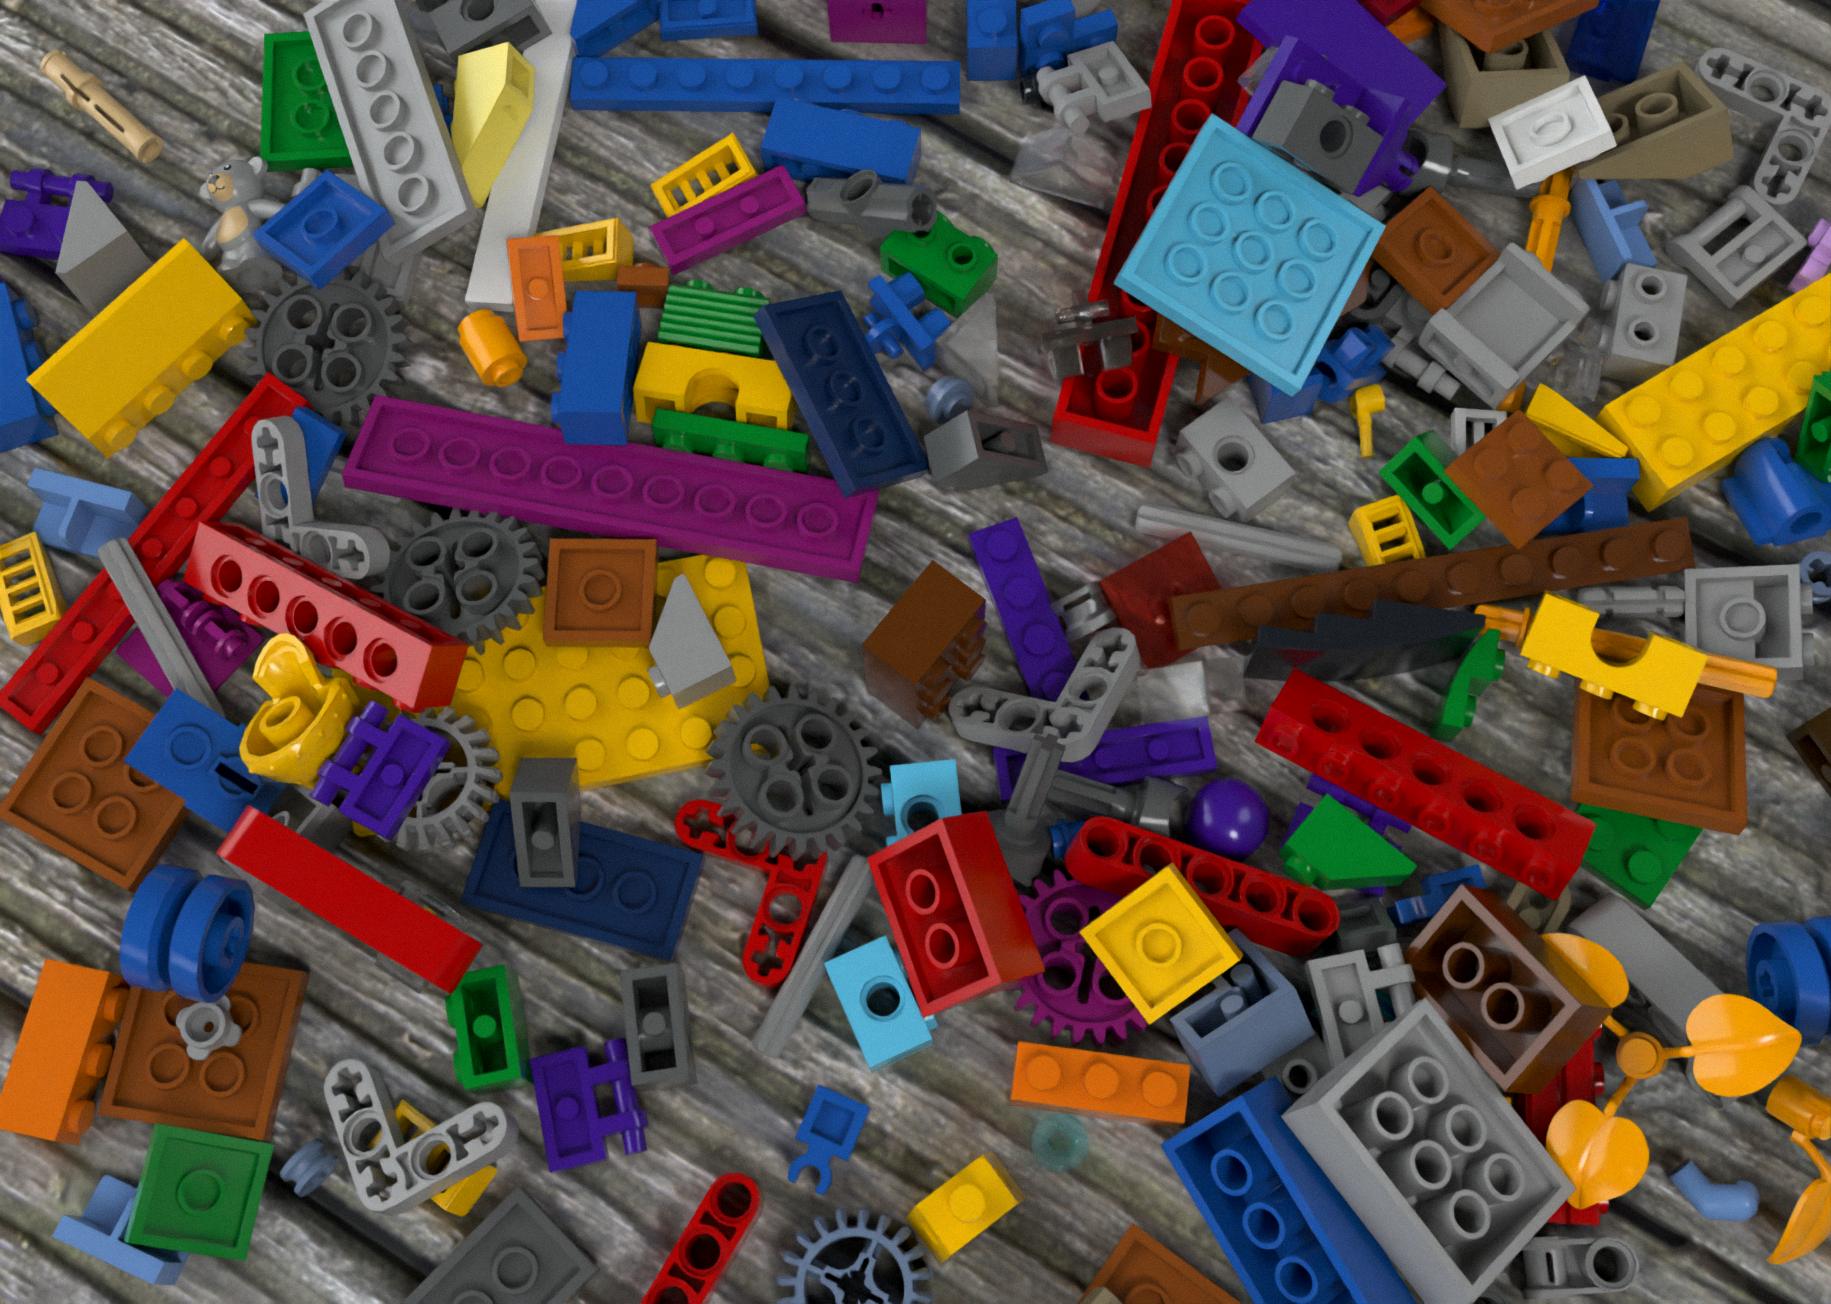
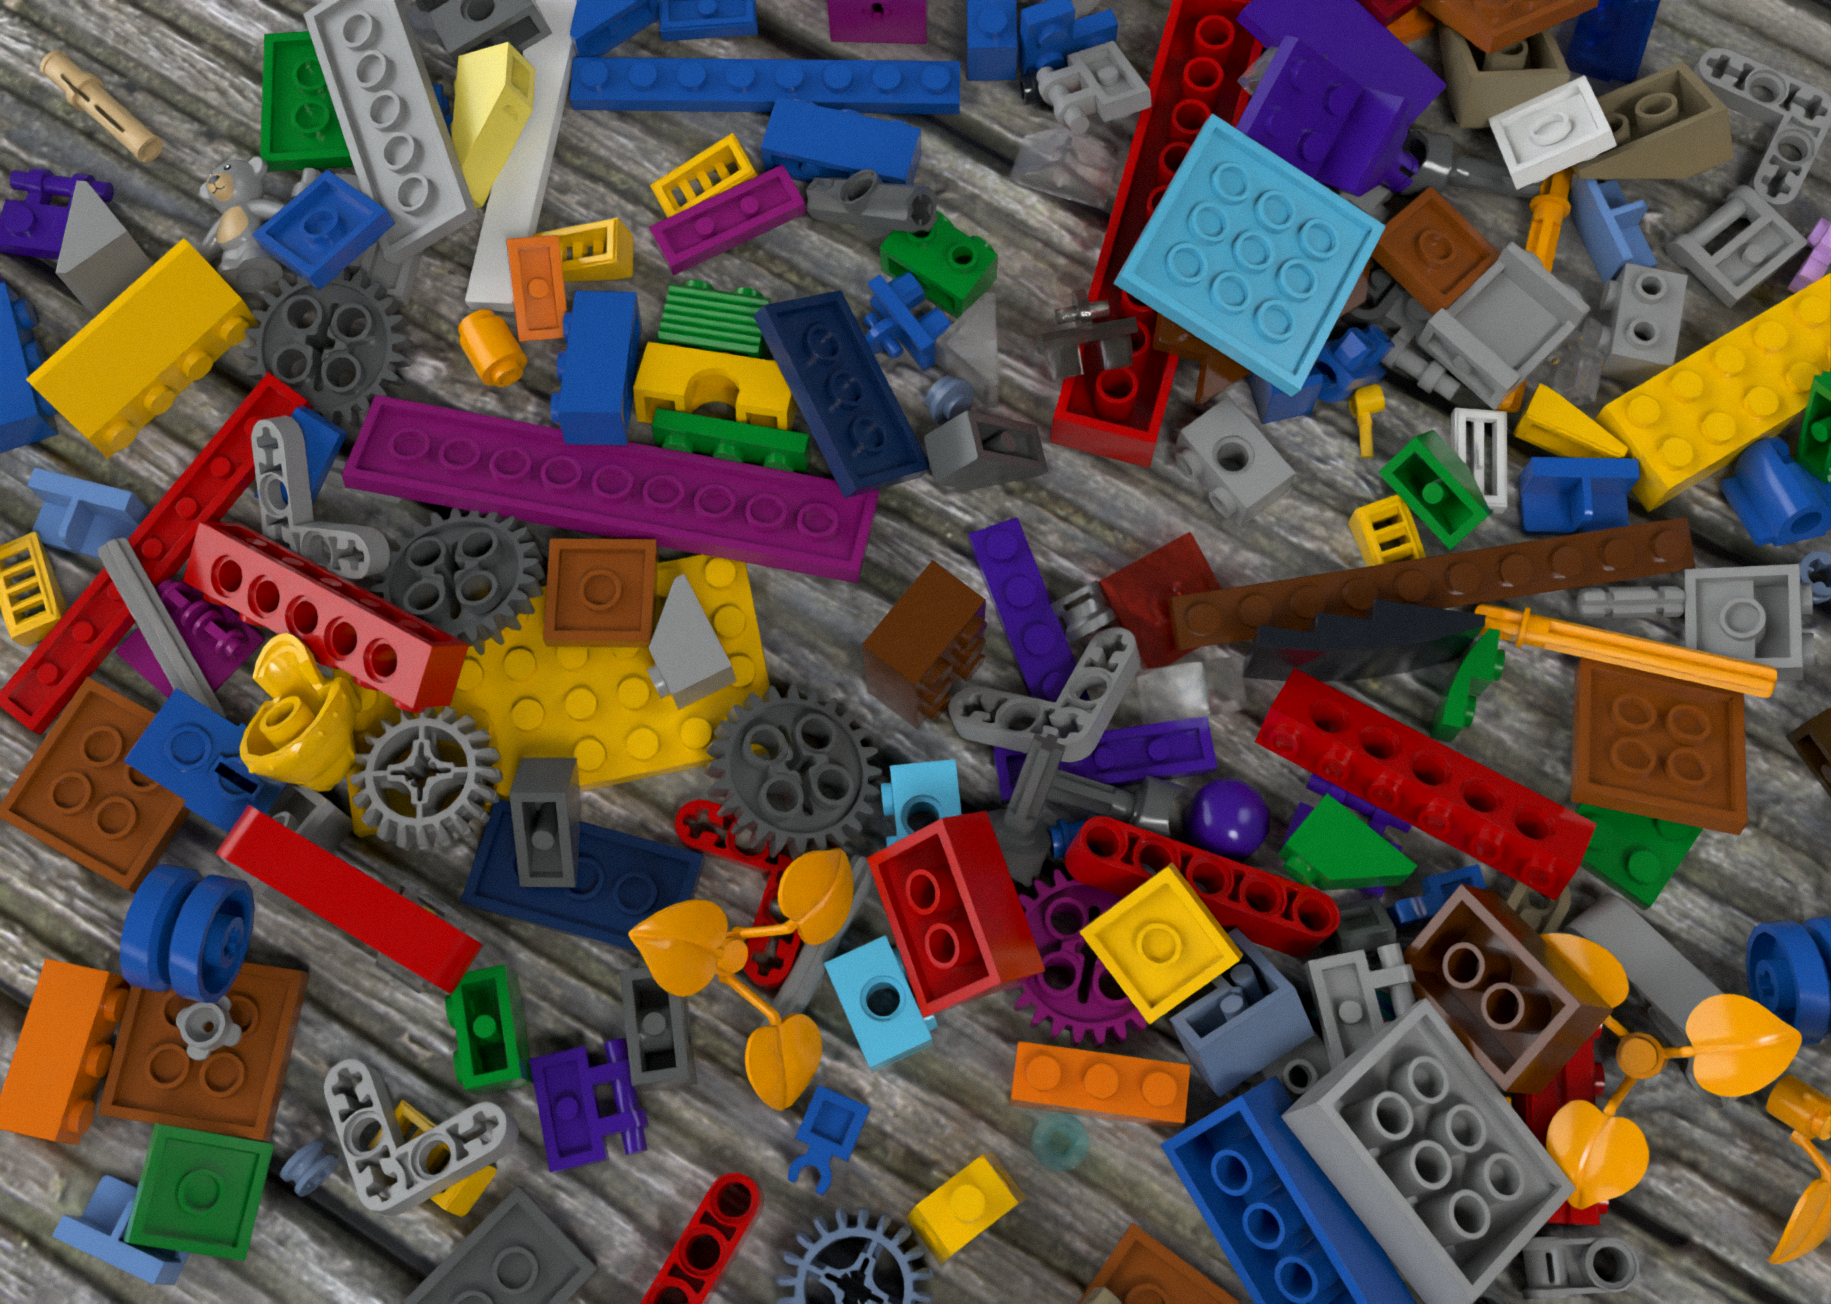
dark purple plate [309,700,451,842] -> none
dark orange plate [617,262,673,309] -> none
light grey axle [1135,502,1343,574] -> none
dark grey brick [1252,79,1384,194] -> none
dark orange plate [1444,409,1593,550] -> none
yellow arch [1520,590,1709,721] -> none
medium blue arm [1668,1159,1761,1222] -> none
none -> light orange plant [628,847,854,1111]

